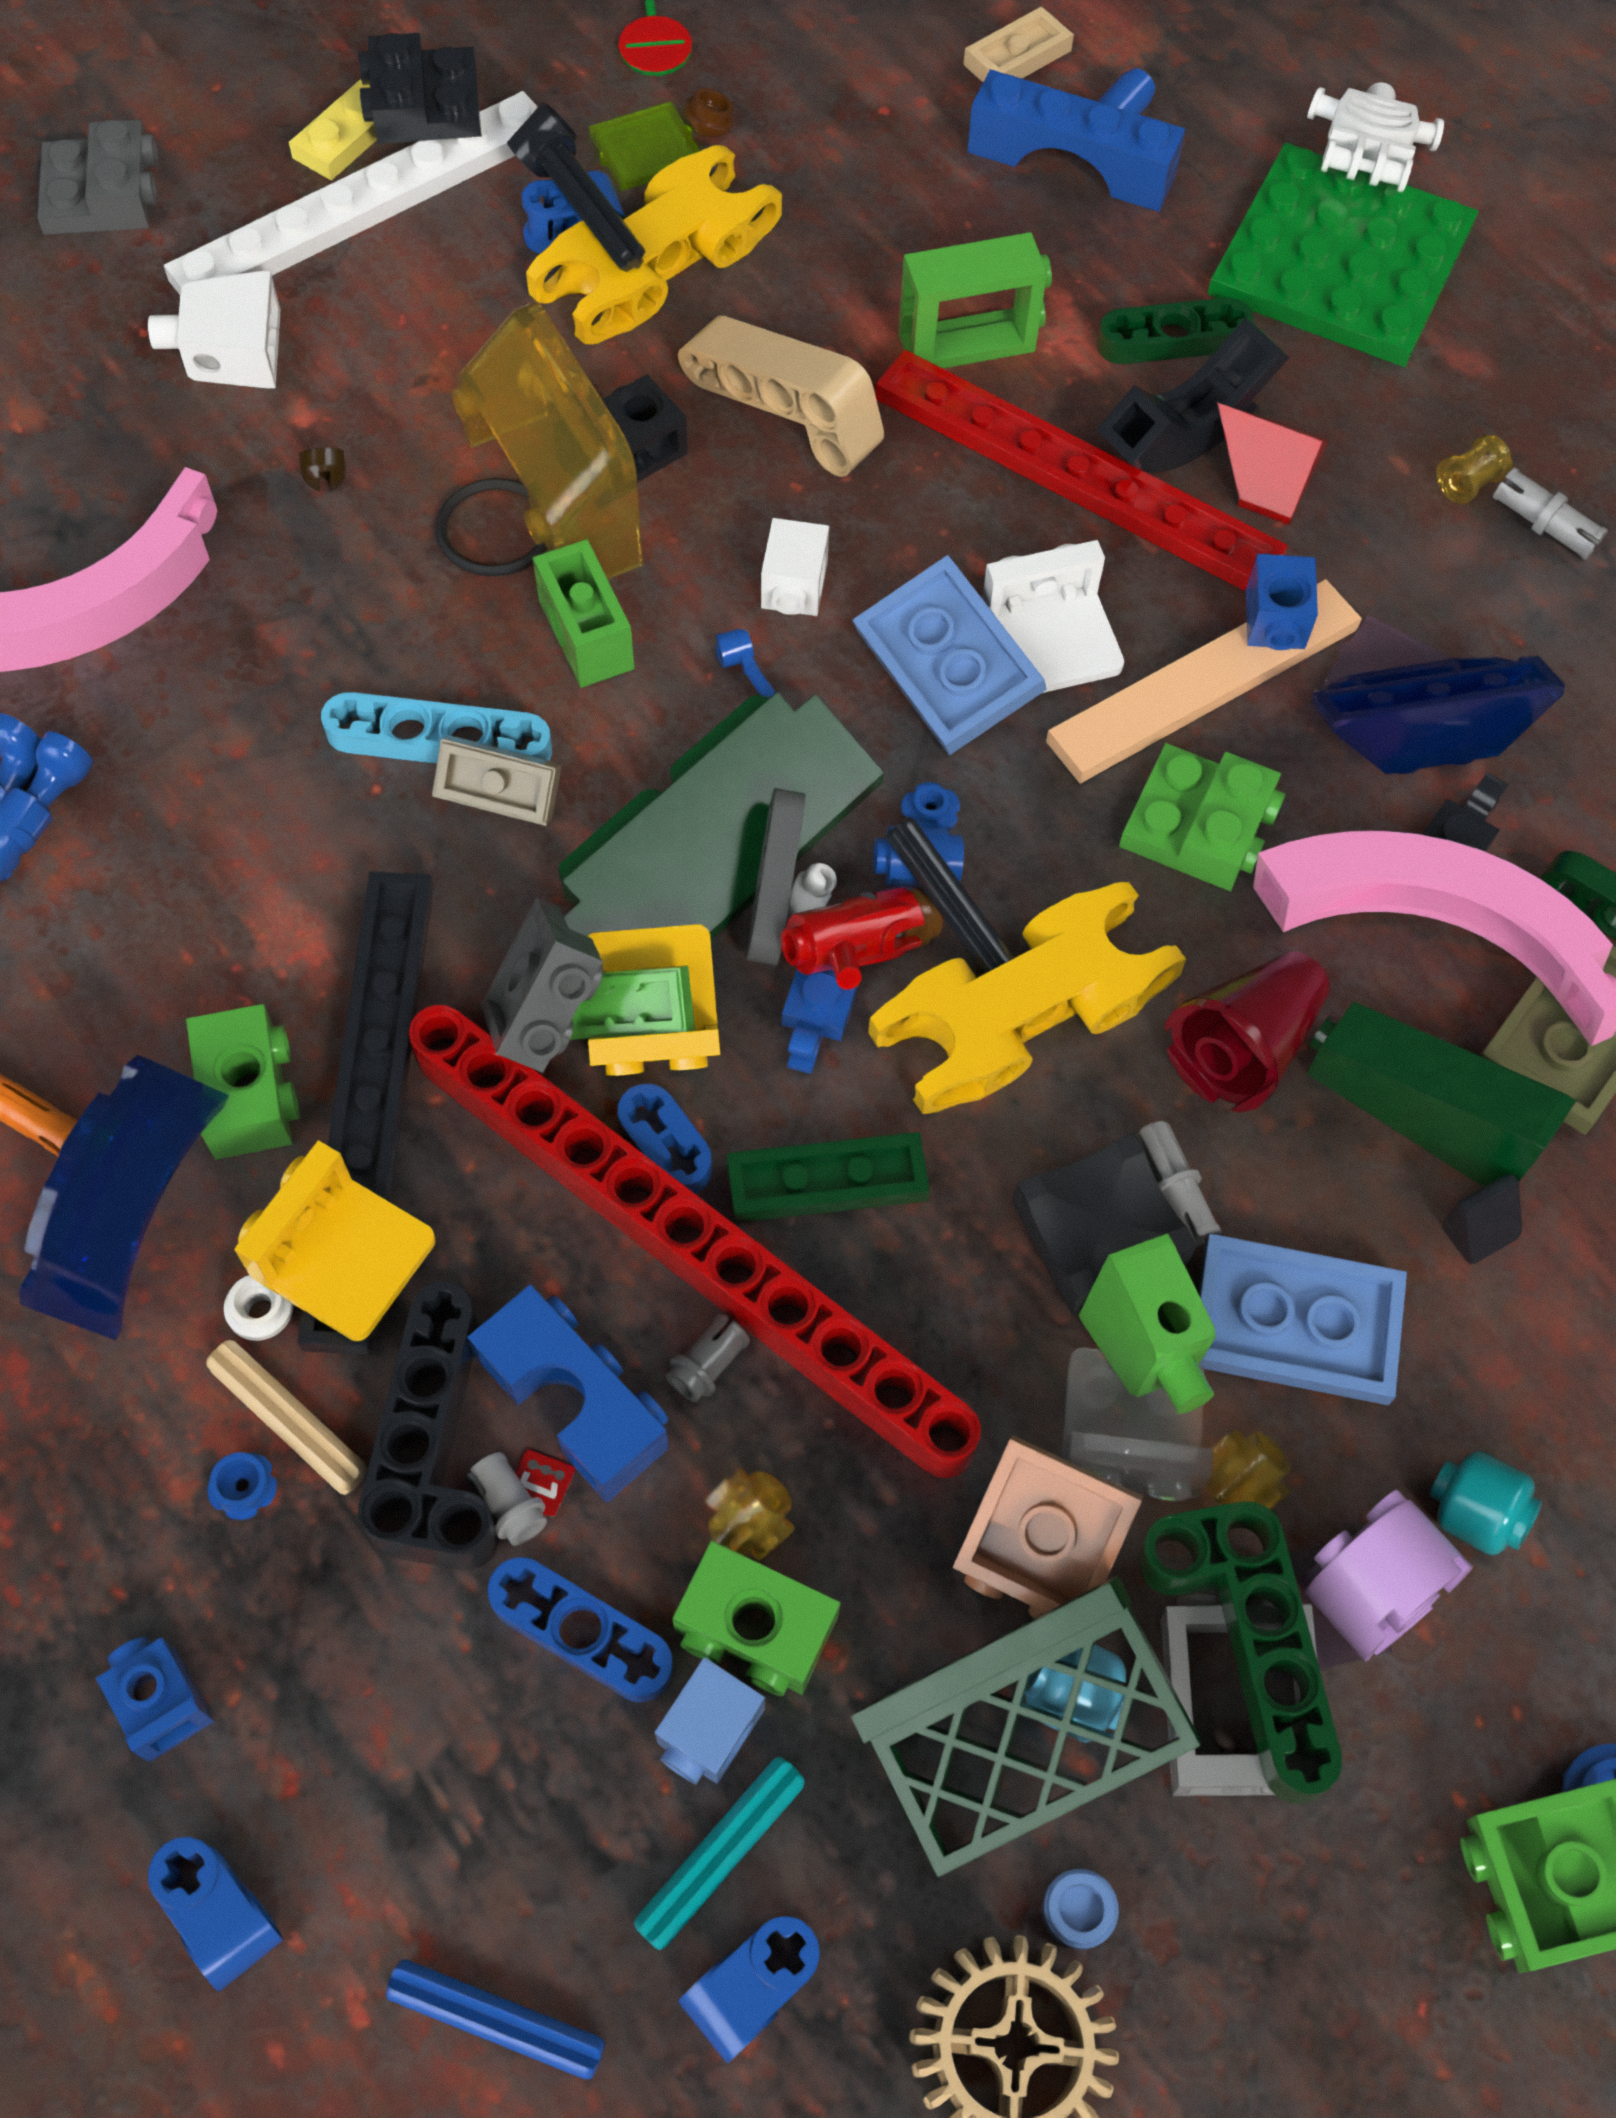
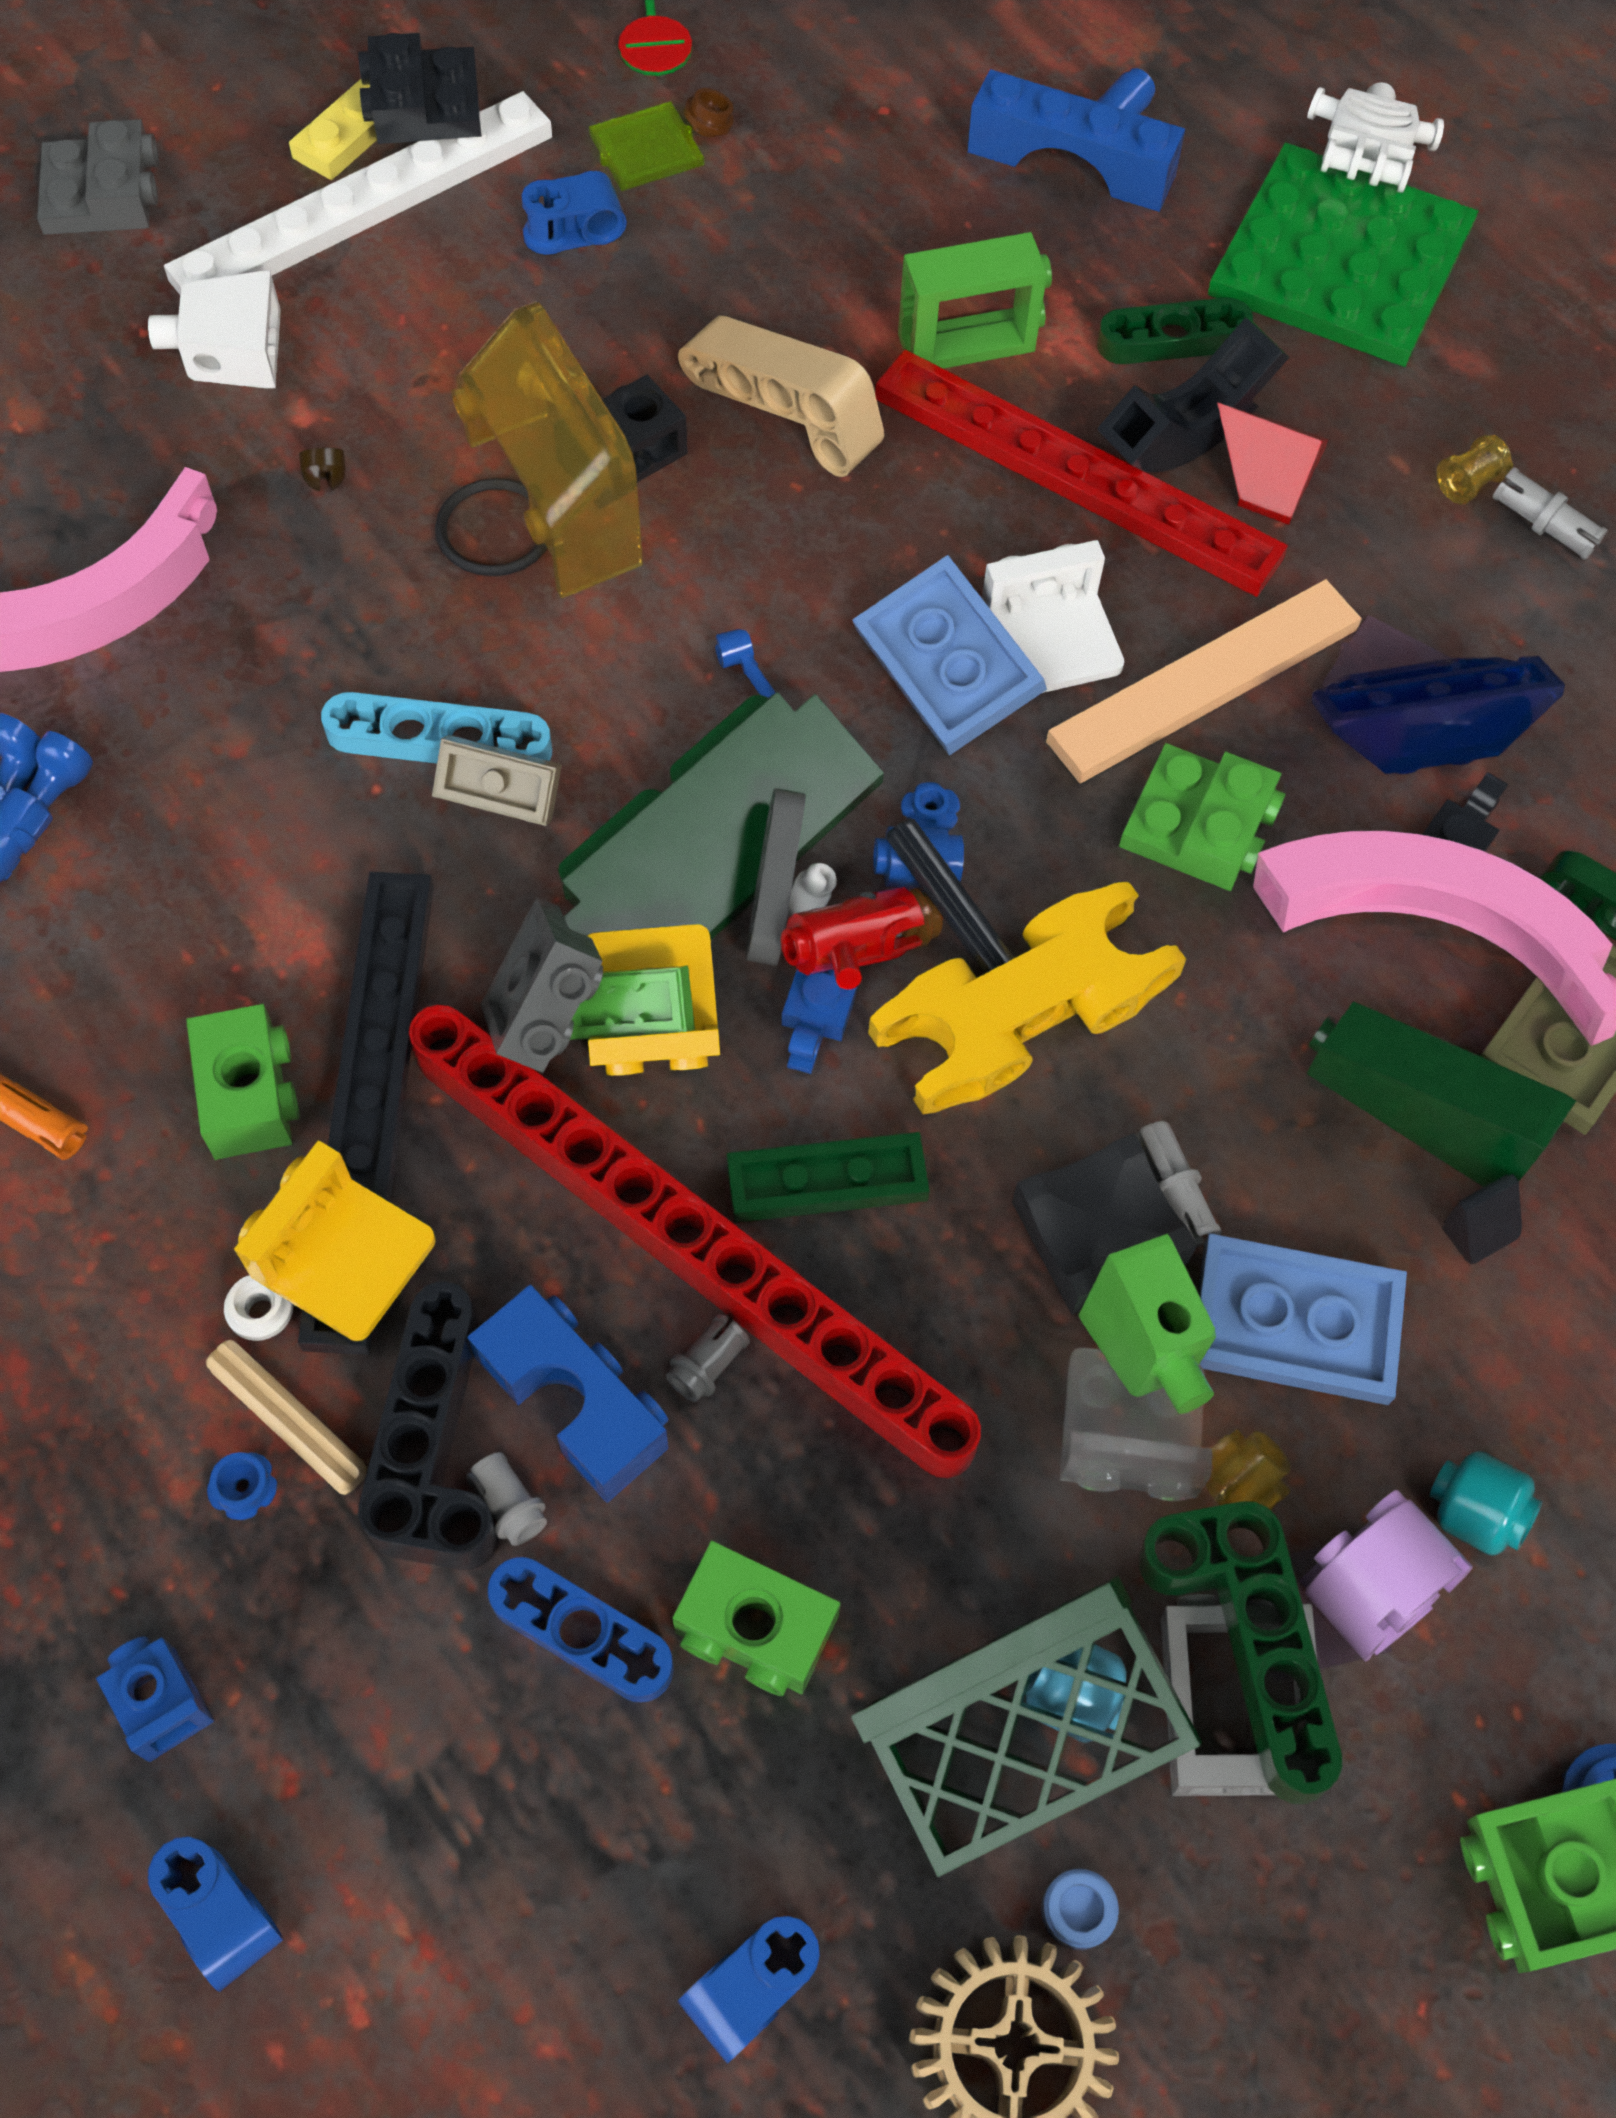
clear blue windscreen [19,1055,229,1340] -> none
blue axle [385,1959,605,2080] -> none
black axle [507,102,645,272] -> none
red sticker [515,1449,575,1517] -> none
yellow piece [526,145,782,345] -> none
bright green brick [533,539,635,688] -> none
blue beam [617,1084,712,1194] -> none
teal axle [634,1756,805,1950] -> none
medium blue brick [655,1657,765,1785] -> none
clear yellow gear [705,1469,795,1560] -> none
white brick [761,518,829,616] -> none
nougat plate [953,1435,1143,1618] -> none
tan plate [963,6,1074,82] -> none
dark red cone [1164,952,1330,1113] -> none
blue brick [1246,554,1318,650] -> none

